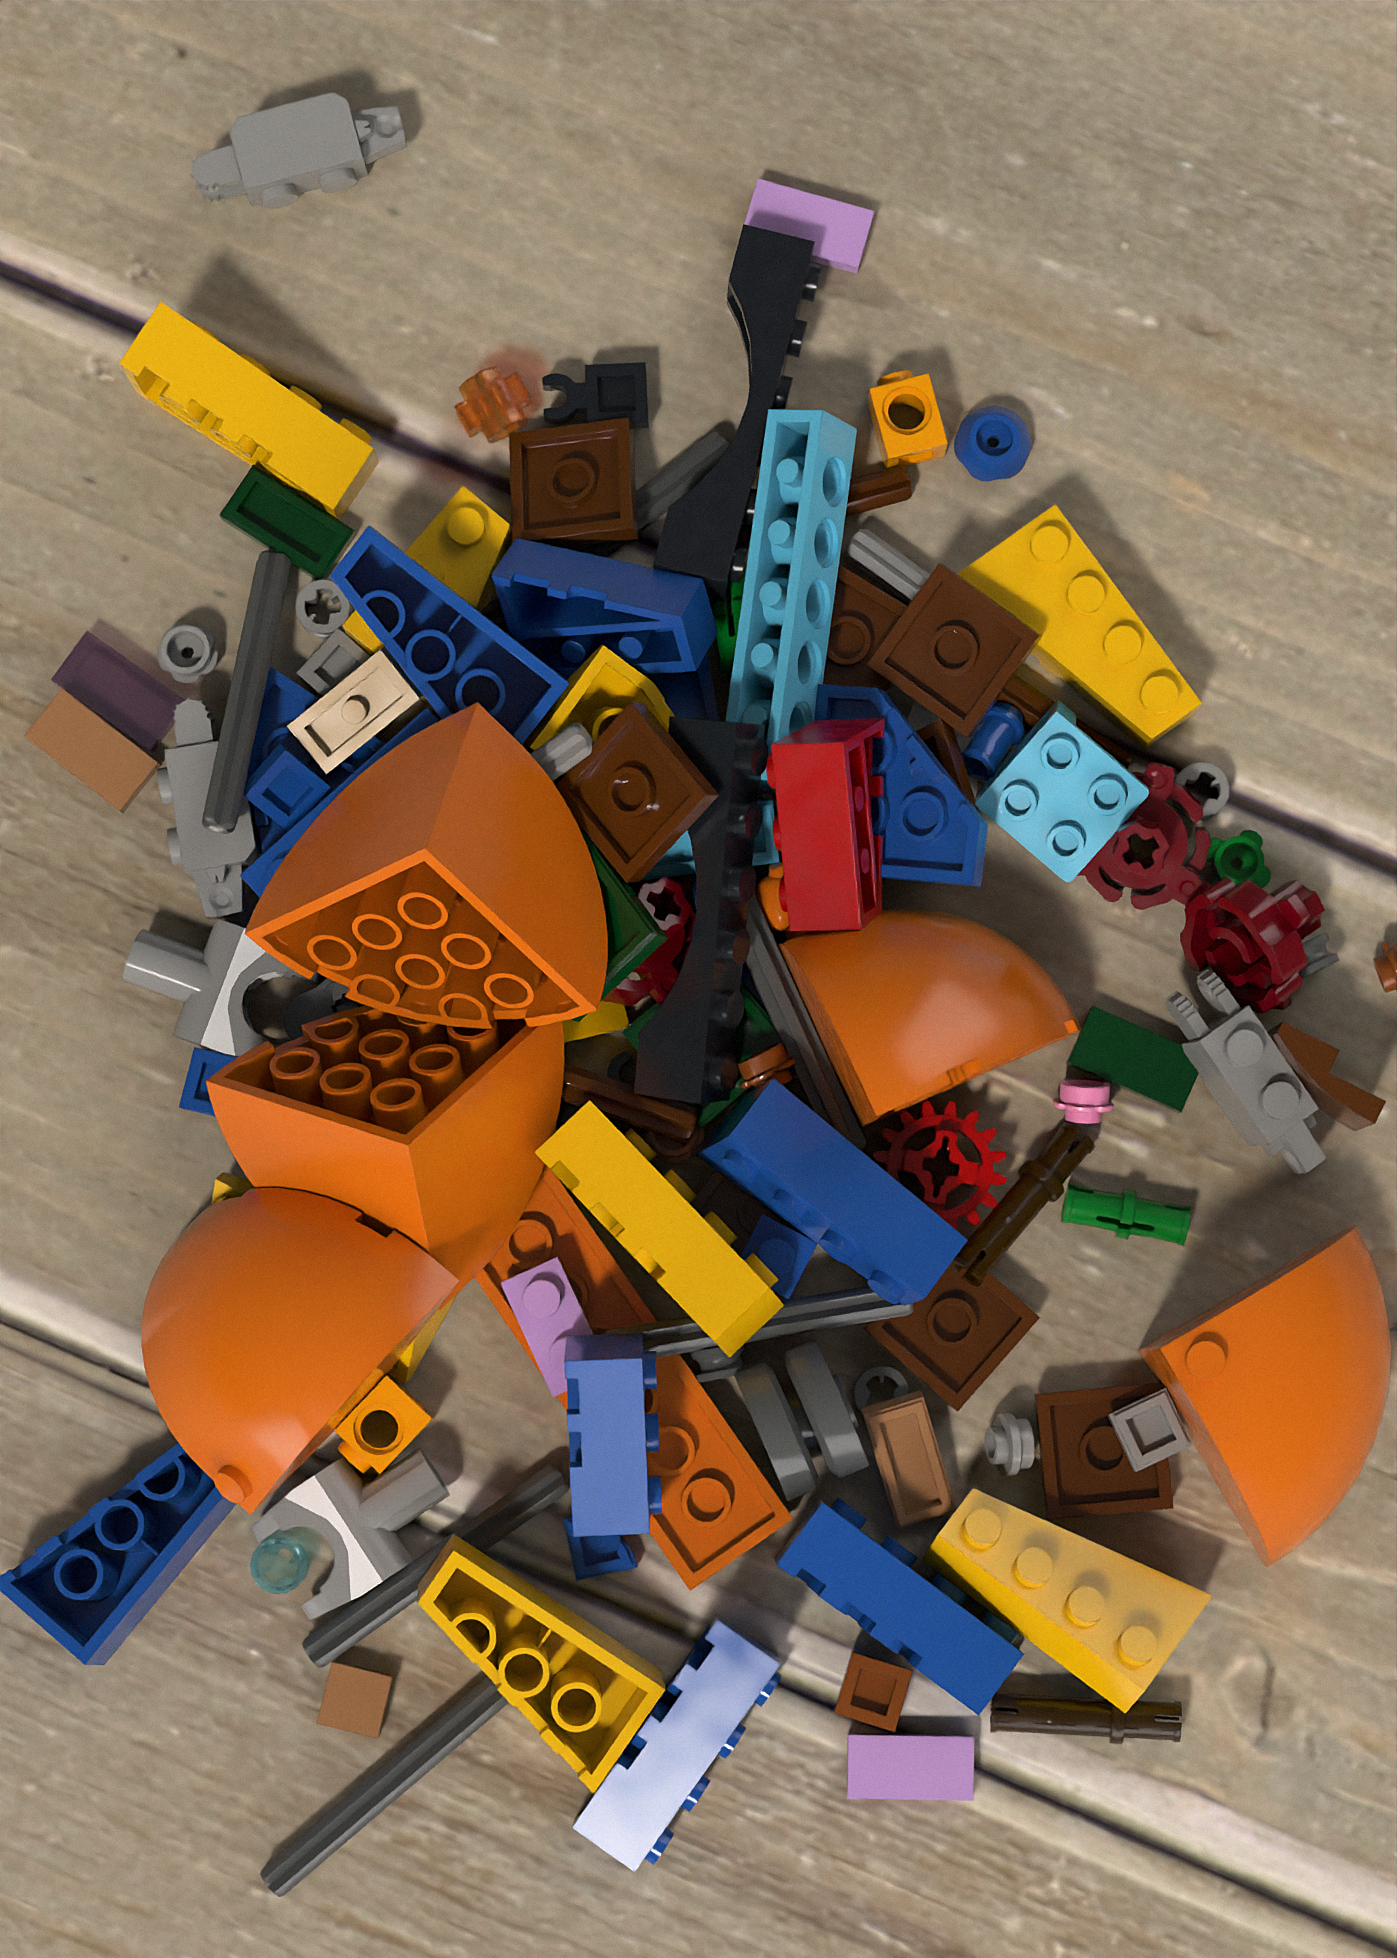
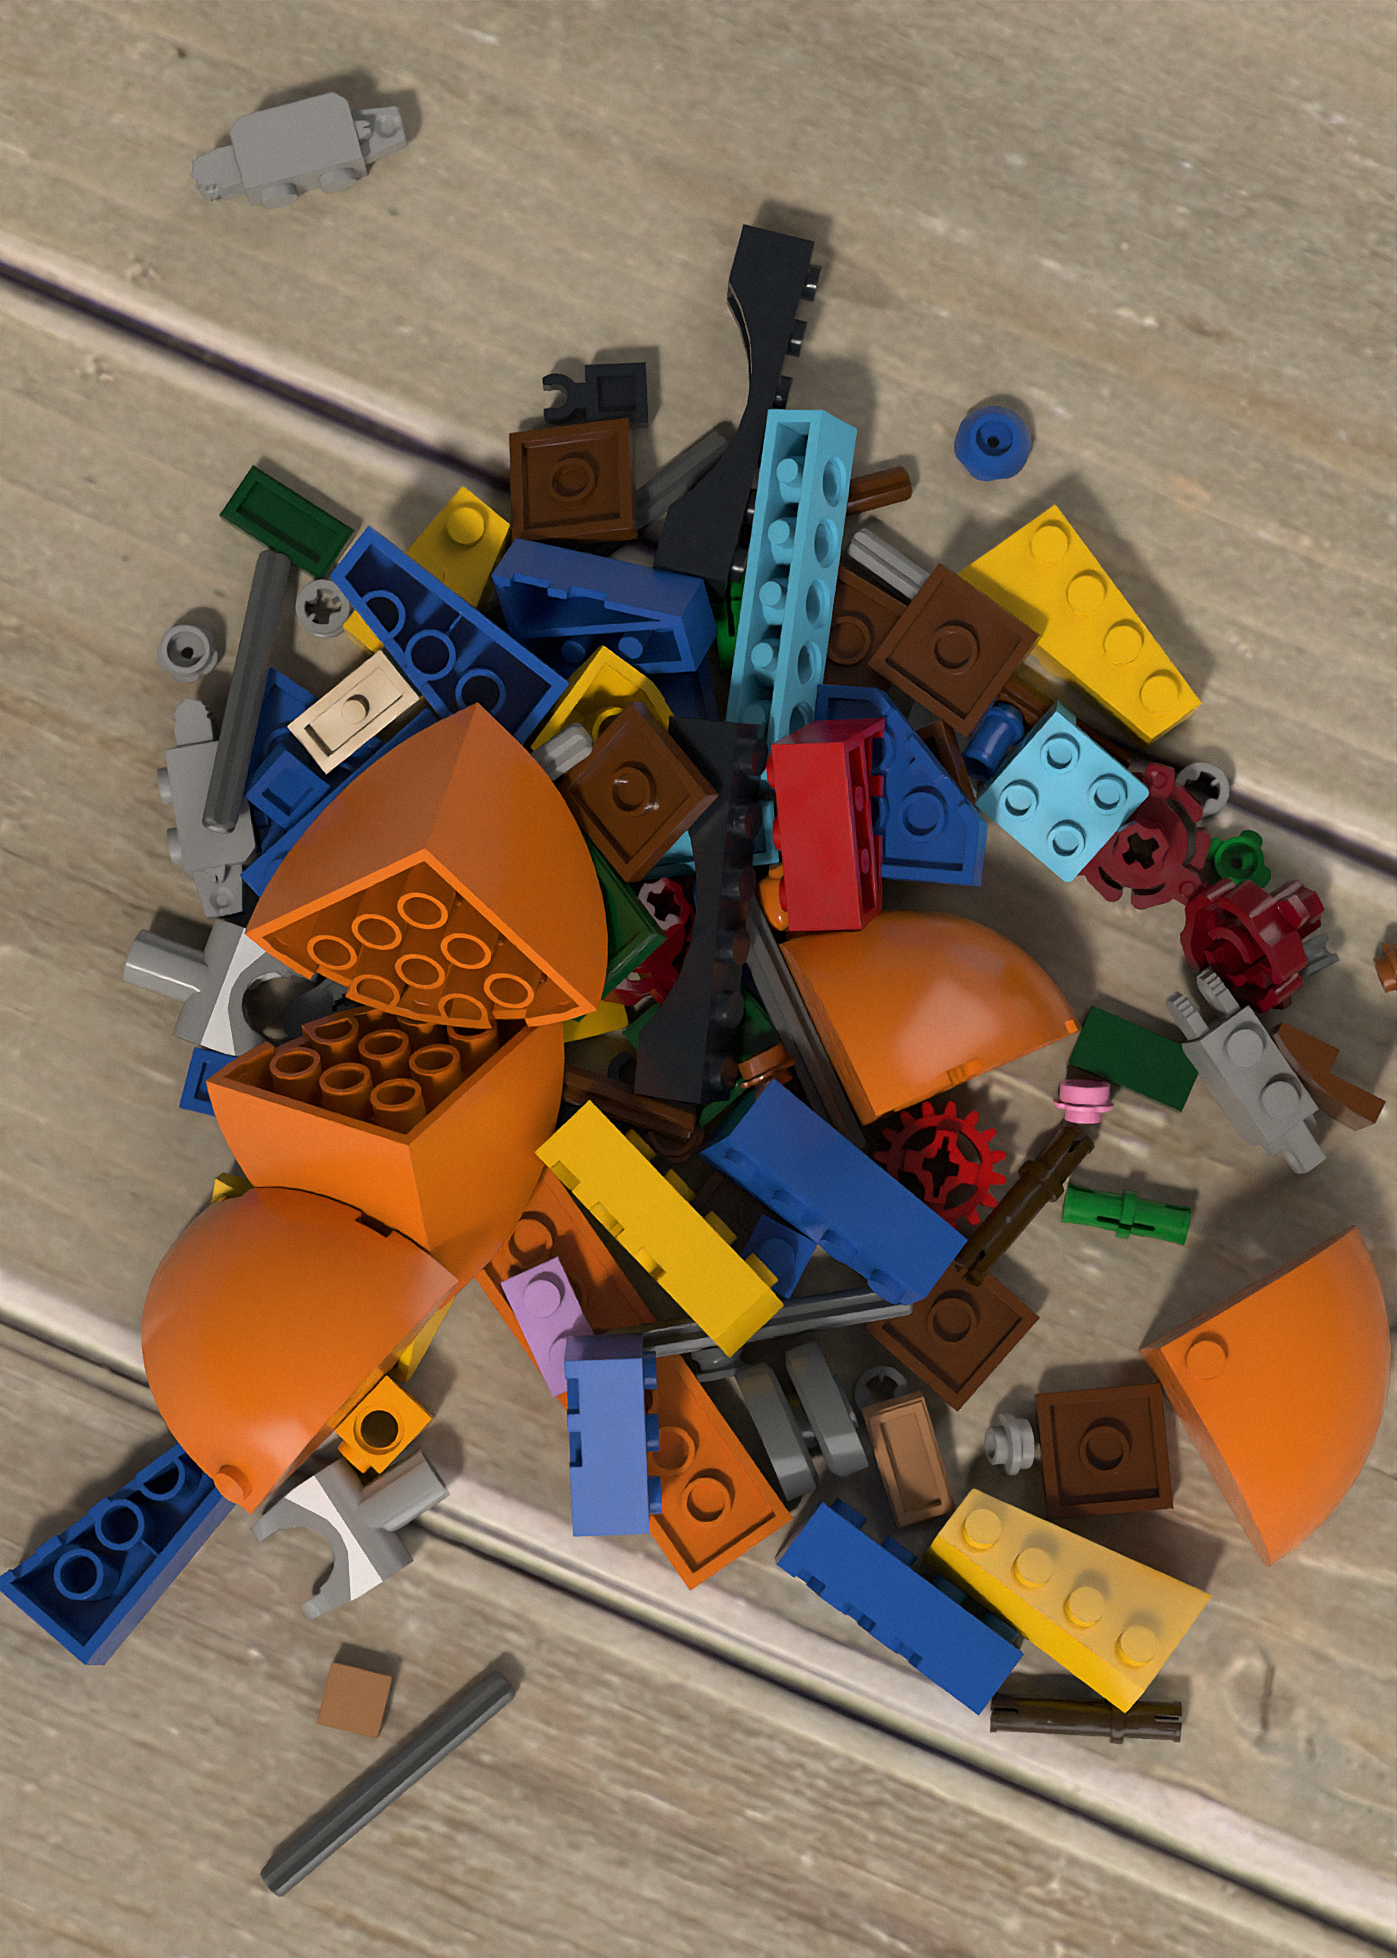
medium nougat tile [24,688,161,814] -> none
clear purple tile [51,631,185,753] -> none
yellow wedge [119,301,379,520] -> none
clear light blue bush [250,1536,309,1594] -> none
light grey plate [297,628,371,697] -> none
dark grey axle [302,1464,570,1668] -> none
yellow wedge [417,1534,666,1794] -> none
clear orange gear [454,366,532,443] -> none
blue tile [563,1517,638,1581] -> none
wedge [572,1613,782,1872] -> none
lavender tile [744,179,874,274] -> none
dark orange plate [834,1651,913,1732] -> none
lavender tile [847,1733,974,1801] -> none
light orange brick [867,370,948,470] -> none
light grey tile [1107,1388,1193,1472] -> none

